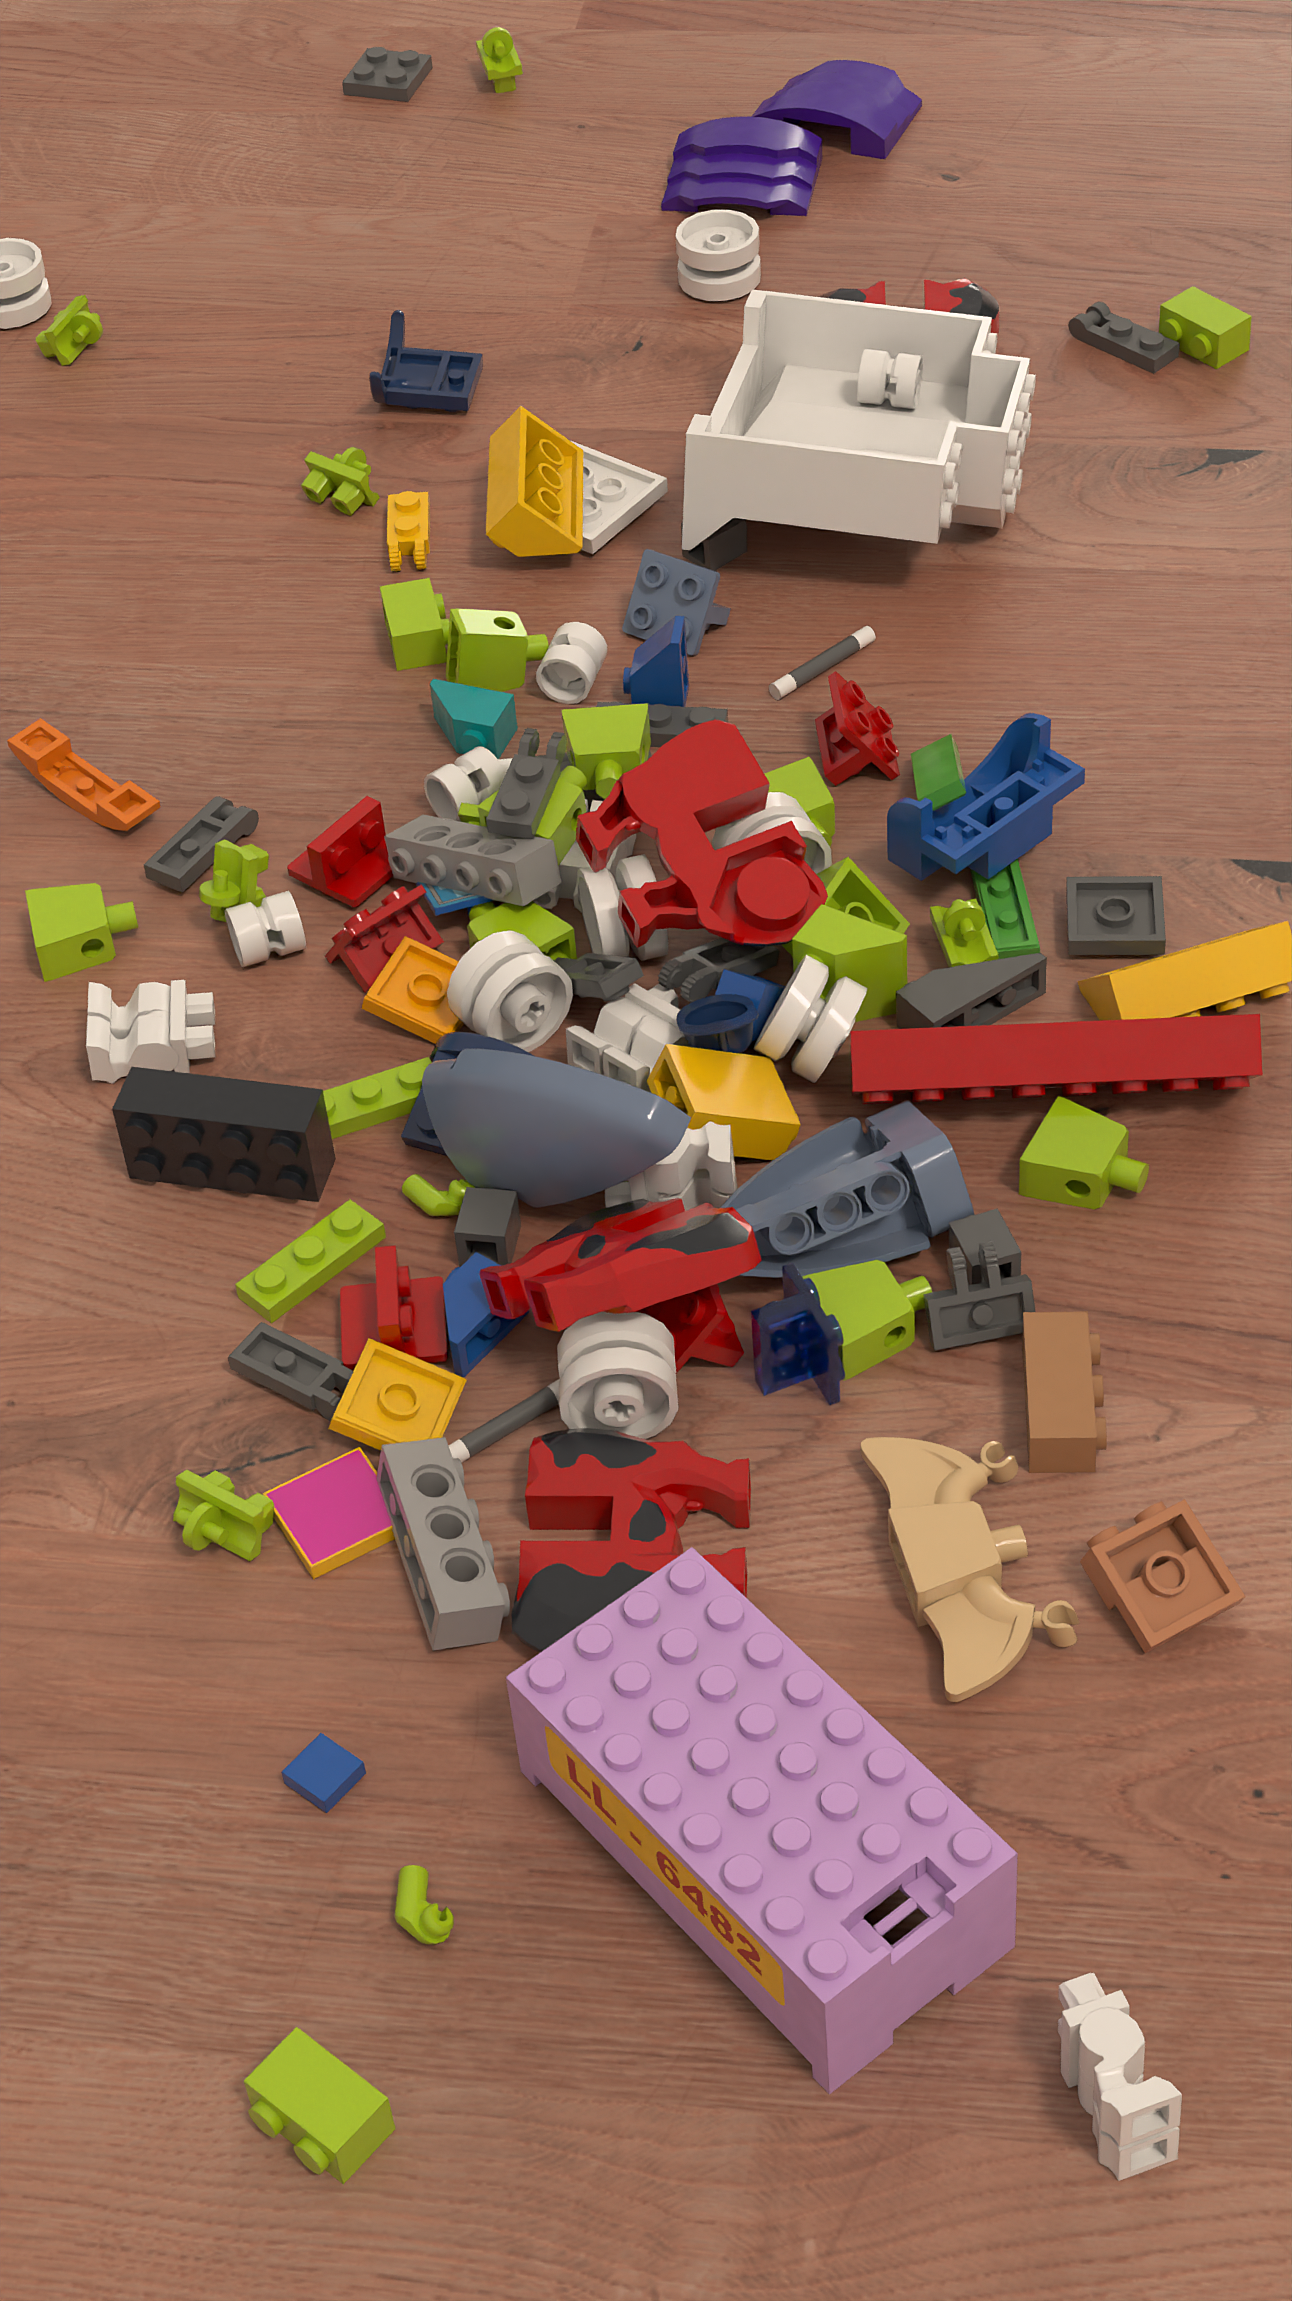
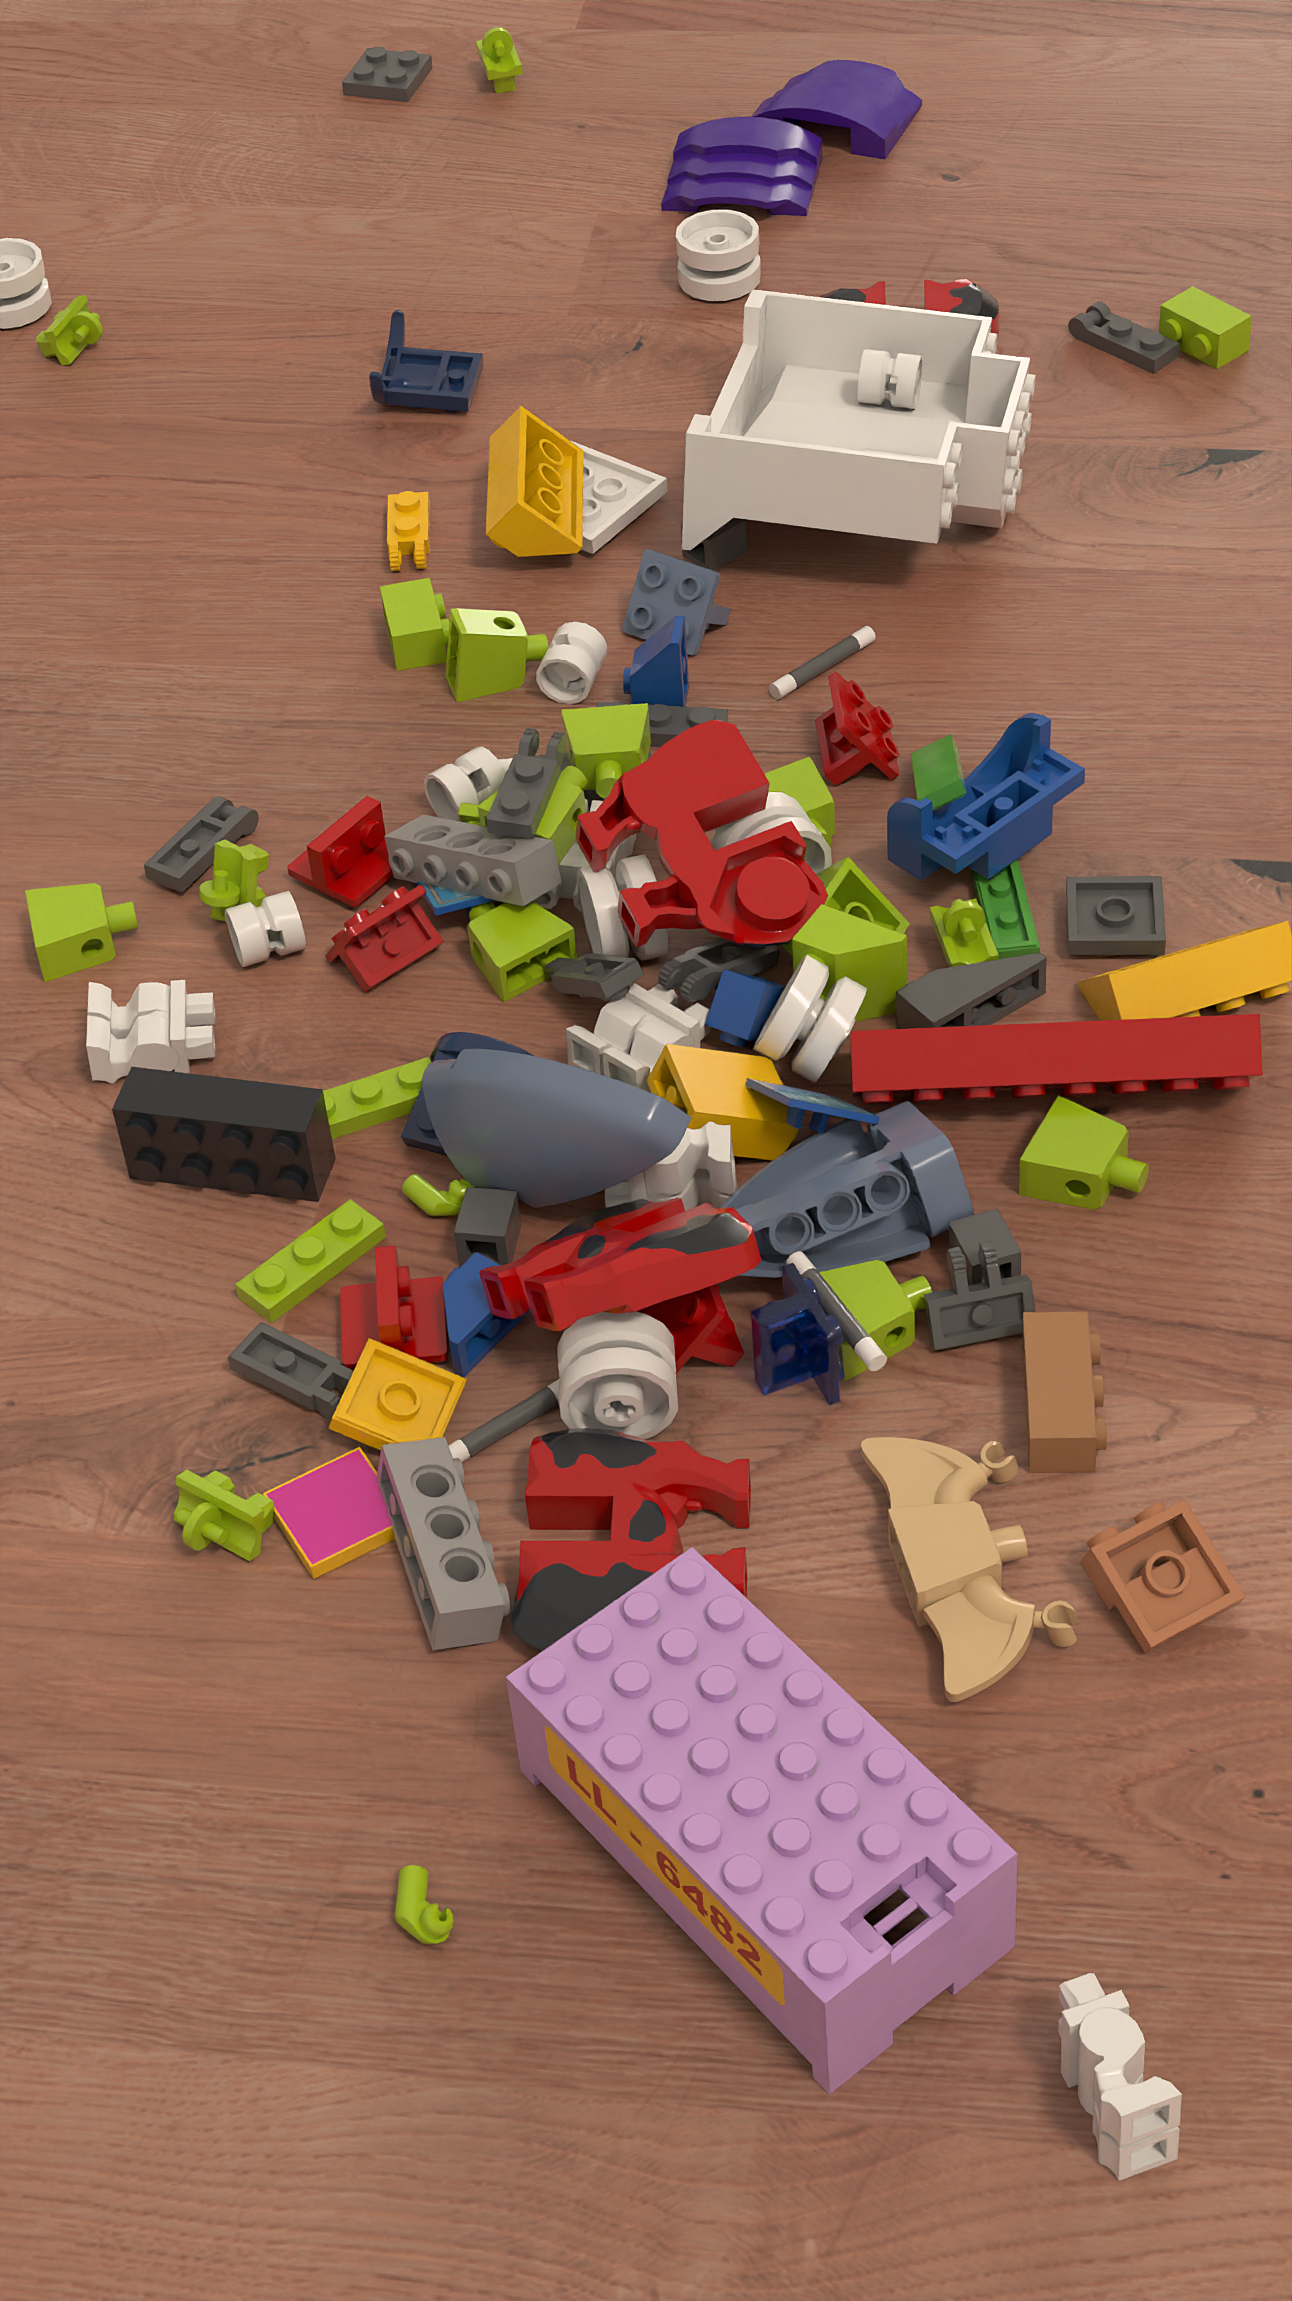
orange slope [7,718,161,831] -> none
lime brick [244,2027,396,2185] -> none
blue tile [281,1733,366,1813] -> none
lime hips [301,447,380,516] -> none
light orange tile [361,936,464,1044] -> none
teal slope [430,679,518,759] -> none
white wheel [447,930,573,1052] -> none
dark blue piece [676,994,759,1054] -> none
none -> blue piece [746,1078,879,1134]
none -> bar [786,1251,887,1371]

